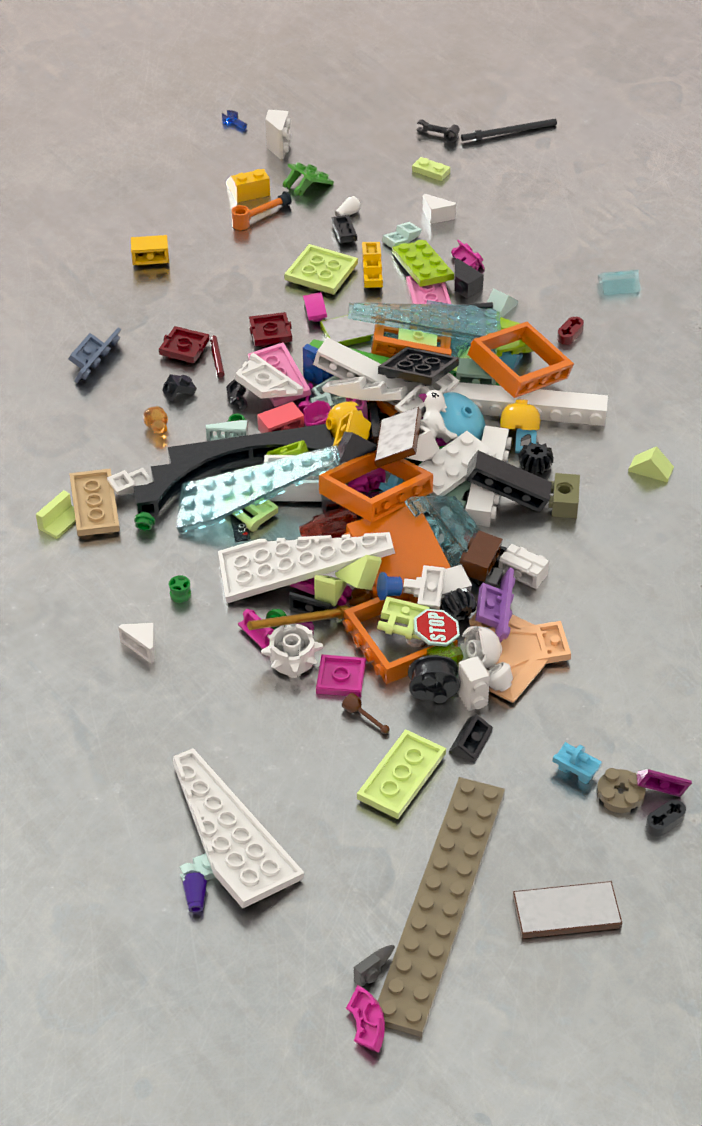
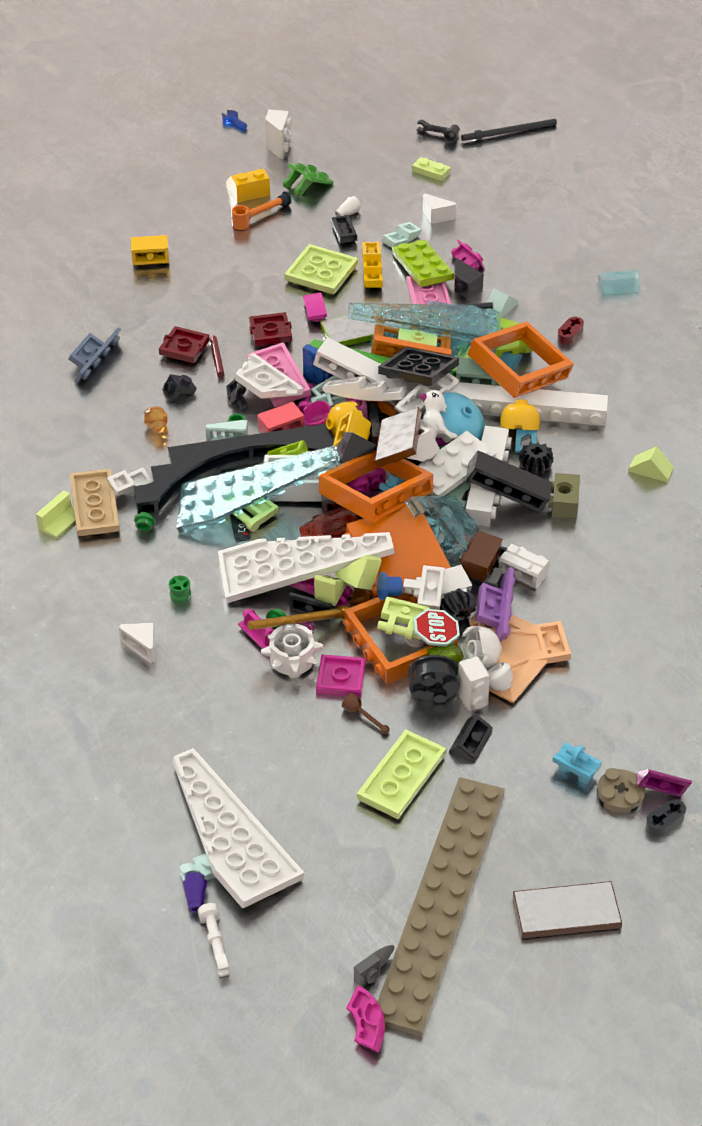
none -> white piece [198,903,229,977]

